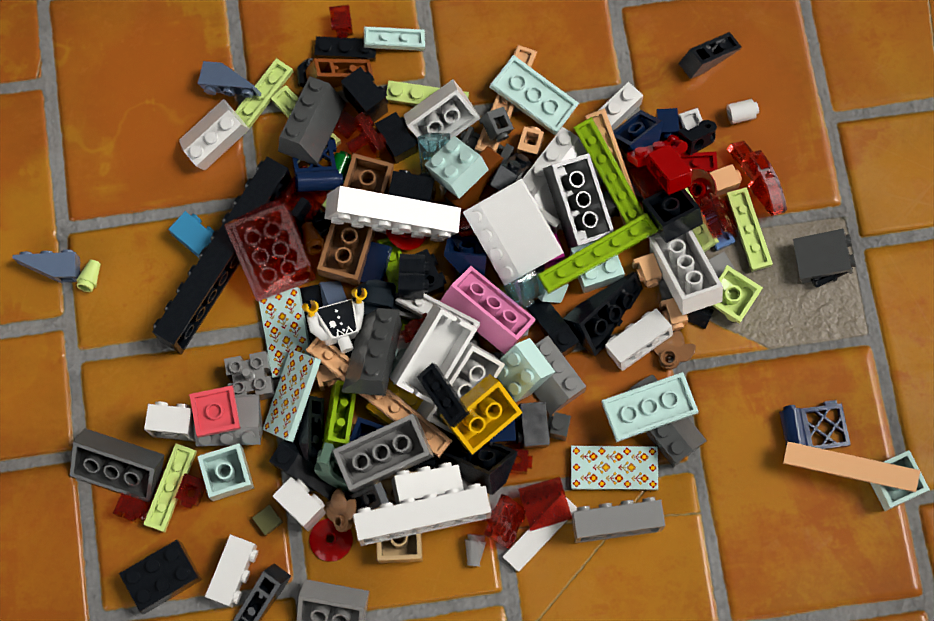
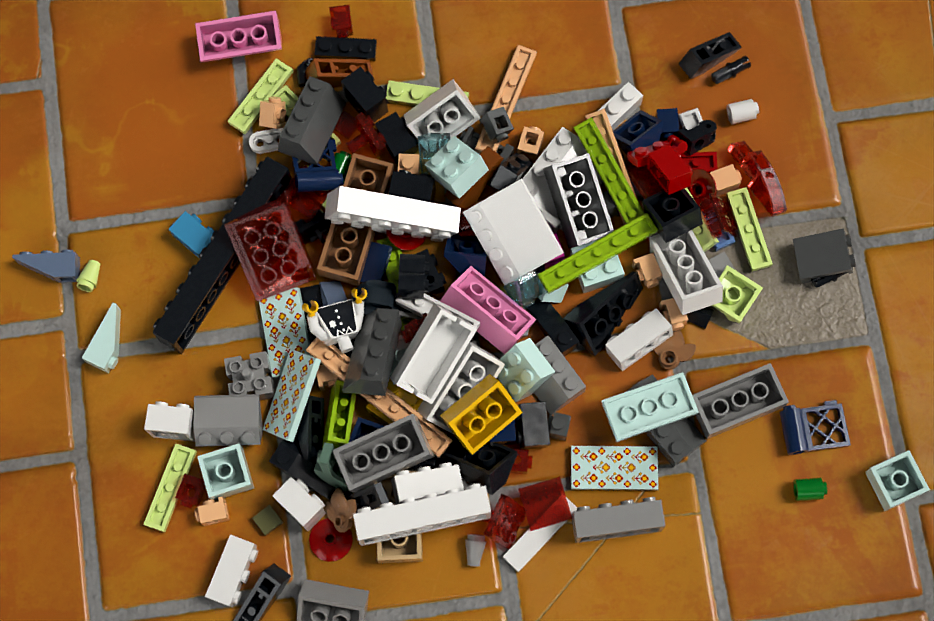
dark grey slope [70,428,164,502] -> none
clear red brick [113,493,150,522] -> none
black brick [119,540,202,614] -> none
white slope [179,99,250,170] -> none
coral plate [190,386,241,438] -> none
sand blue slope [198,61,262,98] -> none
black tile [291,197,312,224] -> none
reddish brown cone [301,222,325,254] -> none
light aqua tile [364,26,425,51] -> none
black plate [417,363,470,428] -> none
light aqua tile [489,55,579,135] -> none
light nougat tile [783,442,920,493] -> none
none -> light aqua slope [82,303,121,373]
none -> bright pink slope [195,11,282,62]
none -> light nougat brick [195,496,230,526]
none -> white plate [249,128,284,154]
none -> light nougat brick [259,96,287,129]
none -> light nougat brick [398,154,421,175]
none -> light grey brick [692,363,789,439]
none -> black axle [711,55,751,84]
none -> green brick [793,477,827,501]

